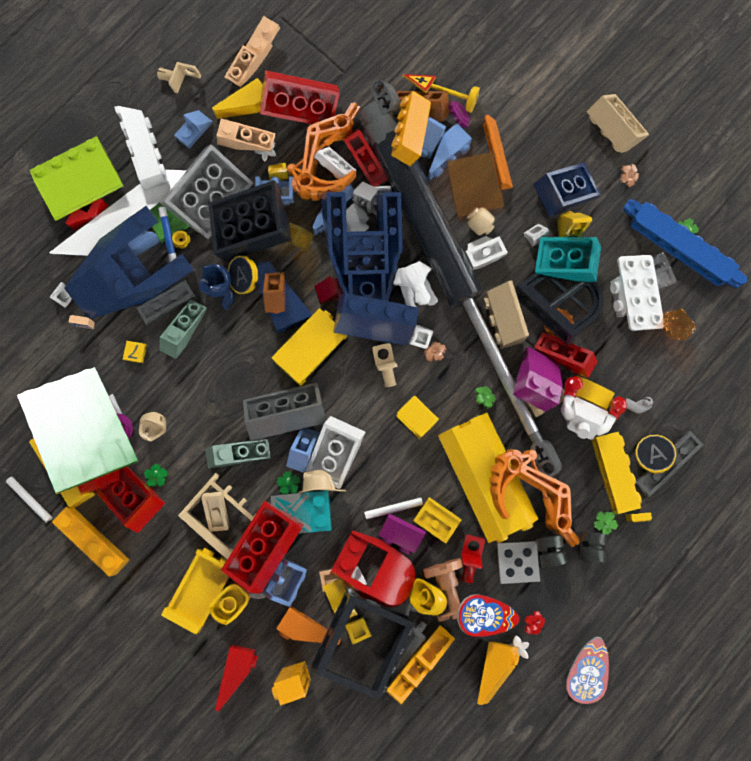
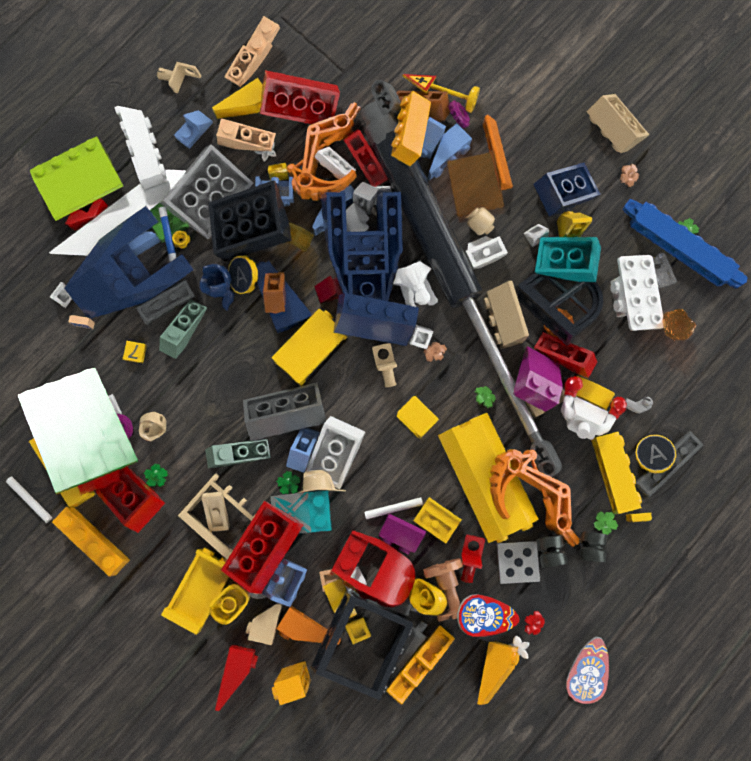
none -> tan slope [246,603,283,645]

